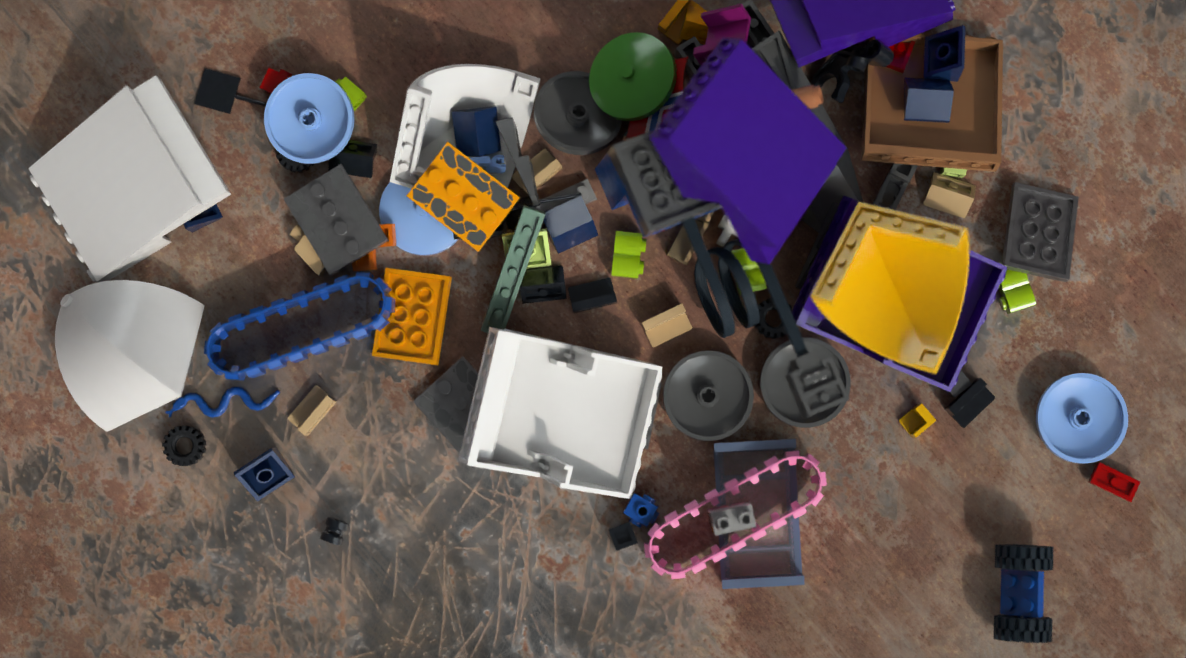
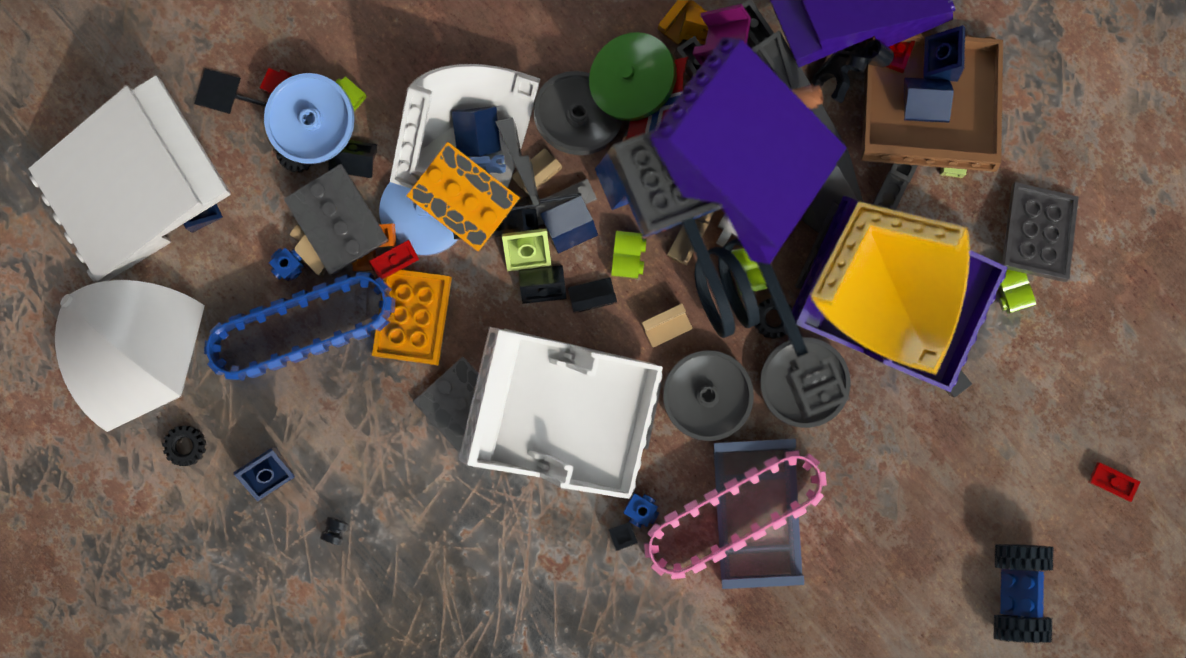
blue animal [165,386,280,418] -> none
tan panel [288,385,337,436] -> none
sand green plate [481,205,545,333] -> none
light grey hips [707,500,756,536] -> none
yellow panel [899,403,937,438] -> none
tan panel [923,172,976,218] -> none
black panel [945,378,995,428] -> none
light blue dish [1036,373,1128,463] -> none
none -> blue brick [269,248,304,281]
none -> red plate [368,240,419,279]

